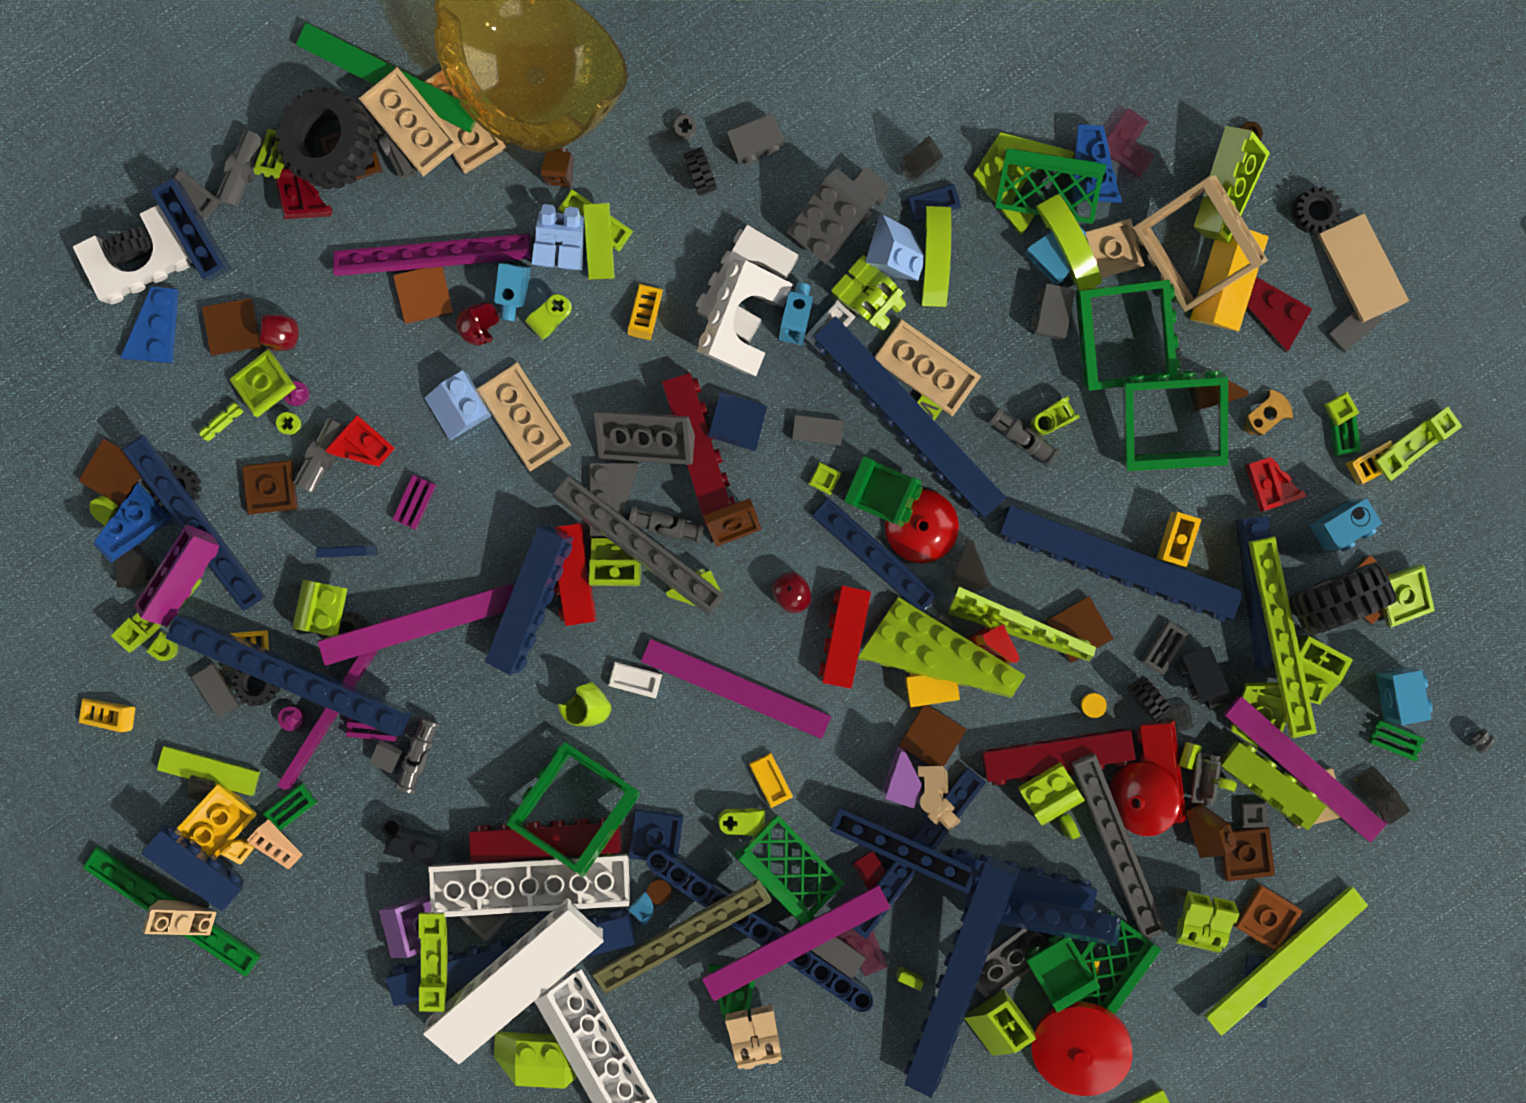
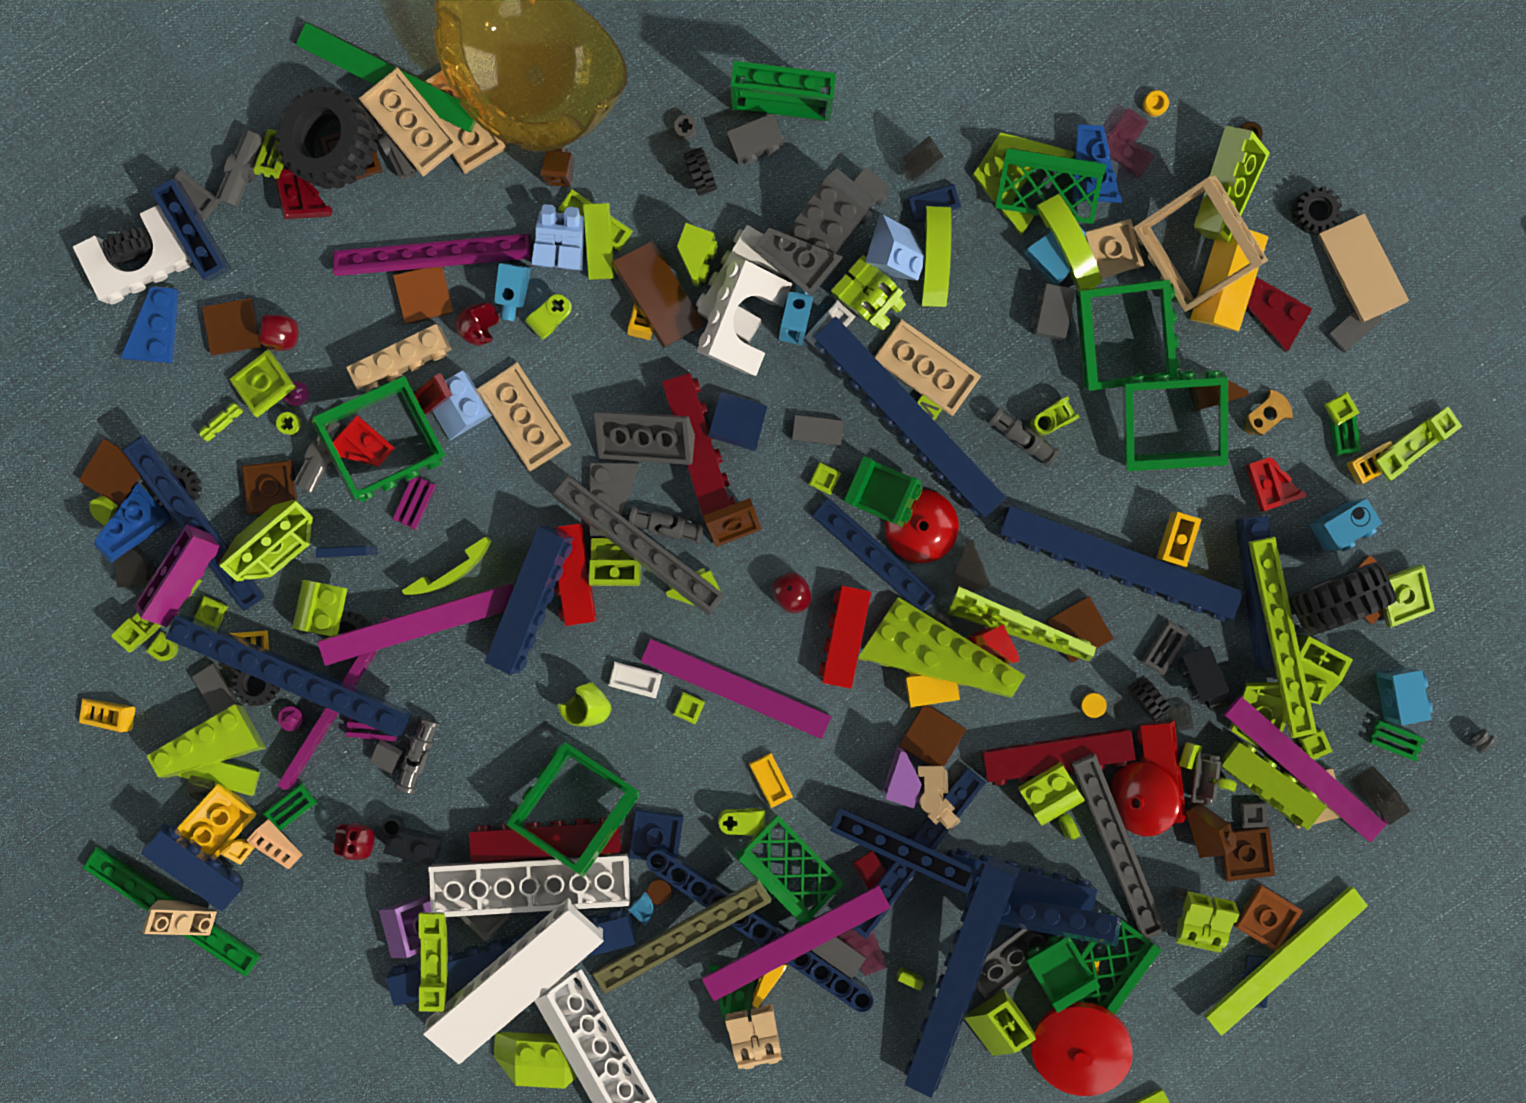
none -> lime wedge [147,704,266,778]
none -> lime tile [194,596,229,628]
none -> lime wedge [219,499,313,582]
none -> green window [312,376,446,503]
none -> dark red helmet [334,823,375,860]
none -> tan brick [347,324,452,393]
none -> lime slope [402,537,492,595]
none -> dark red tile [414,373,452,416]
none -> reddish brown tile [611,241,705,348]
none -> lime tile [673,692,705,724]
none -> lime slope [677,223,718,288]
none -> green window [730,61,836,122]
none -> yellow slope [752,963,787,1008]
none -> dark grey wing [754,228,843,296]
none -> yellow tile [1143,90,1169,117]
none -> lime tile [1298,728,1333,760]

